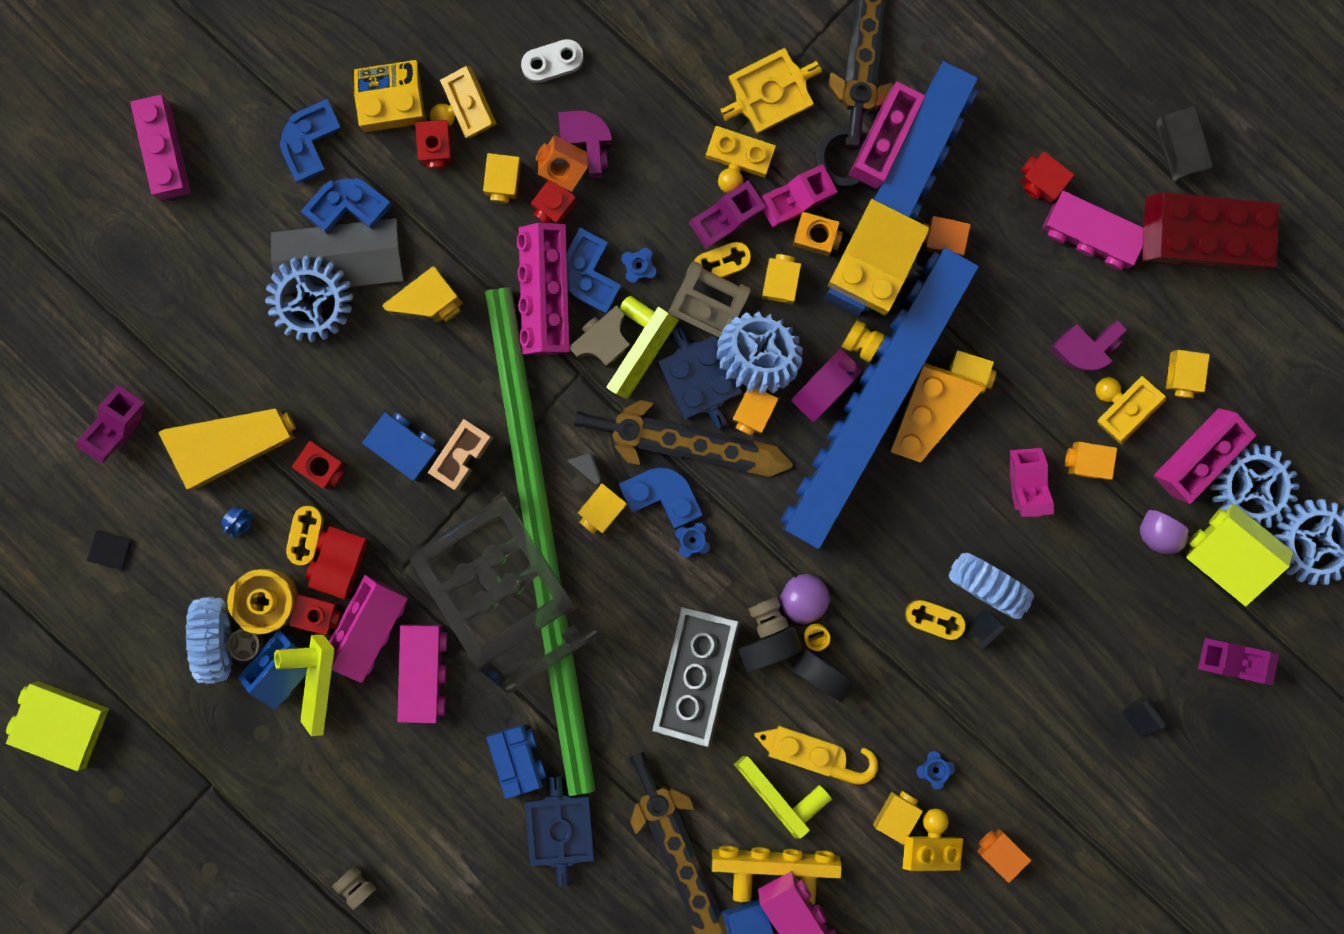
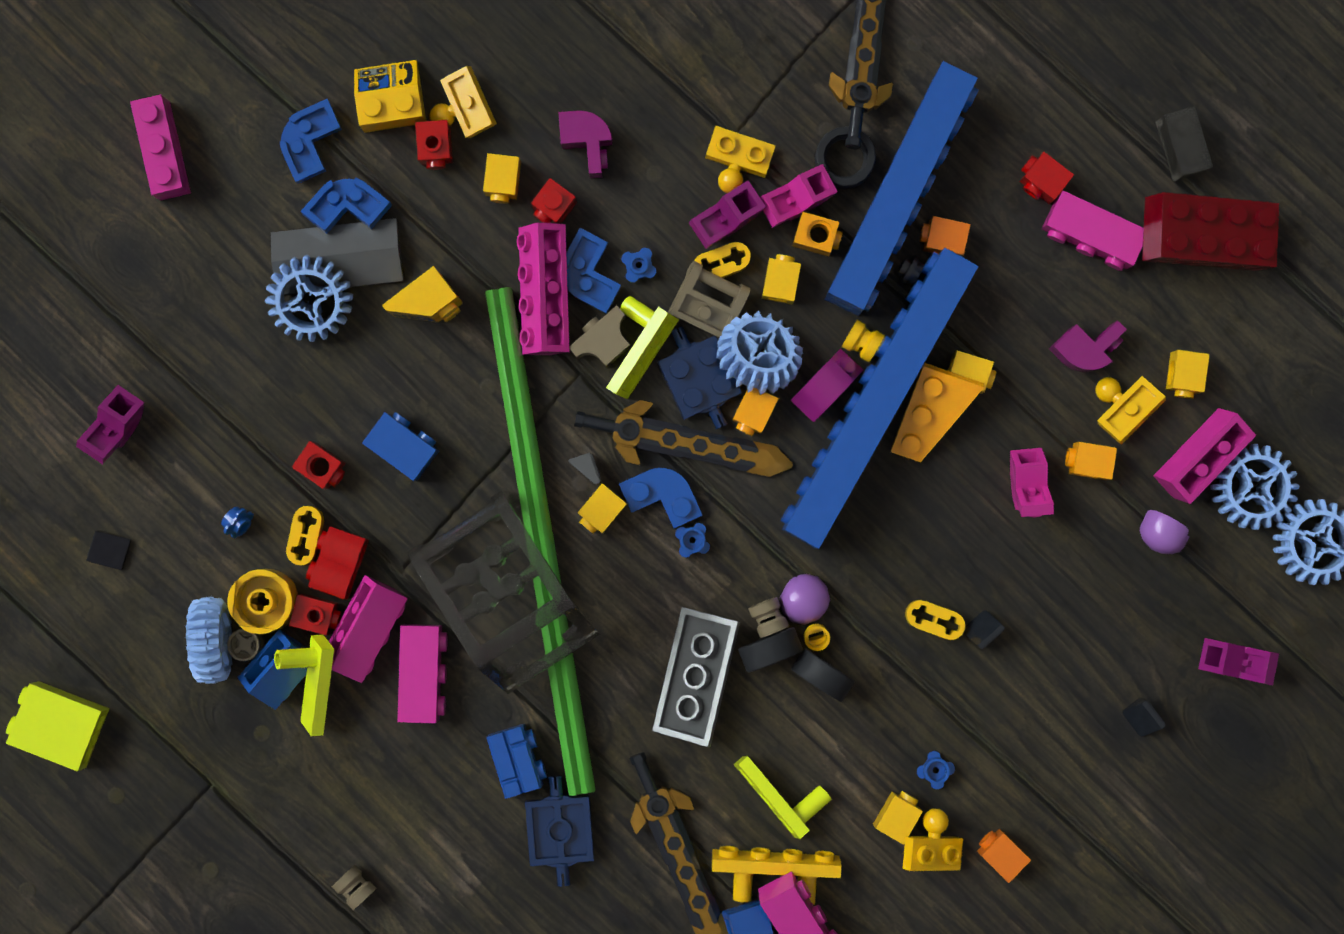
yellow slope [158,409,296,490] -> none
light nougat brick [428,419,493,491] -> none
white plate [521,39,583,83] -> none
orange brick [536,135,588,192] -> none
yellow plate [720,48,822,134] -> none
yellow plate [754,725,878,785] -> none
yellow slope [827,199,929,315] -> none
dark pink brick [848,81,925,189] -> none
light blue gear [949,553,1034,619] -> none
neon yellow brick [1186,503,1293,607] -> none

